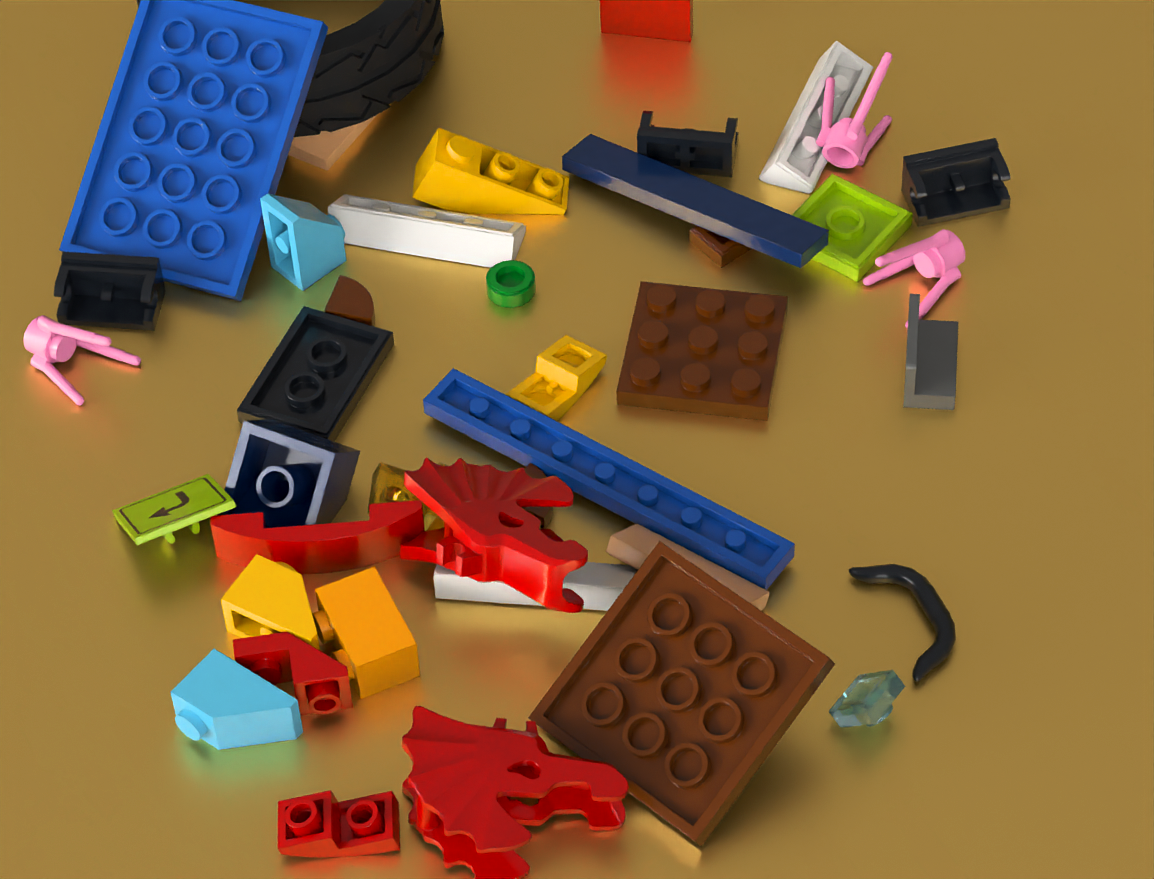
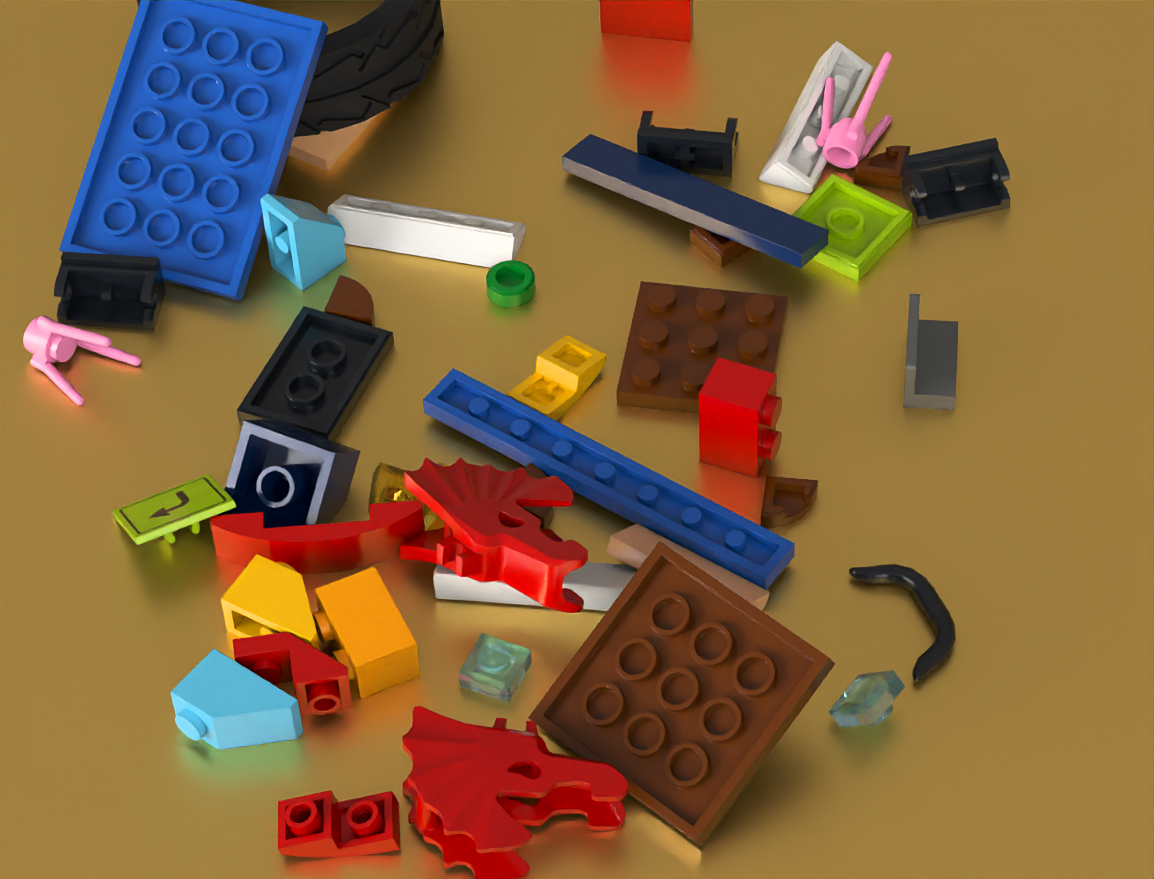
yellow slope [412,128,569,215] -> none
bright pink plant [863,229,966,328] -> none
none -> clear light blue plate [458,633,532,703]
none -> red brick [699,357,782,479]
none -> reddish brown tile [761,476,818,528]
none -> reddish brown tile [854,145,911,191]

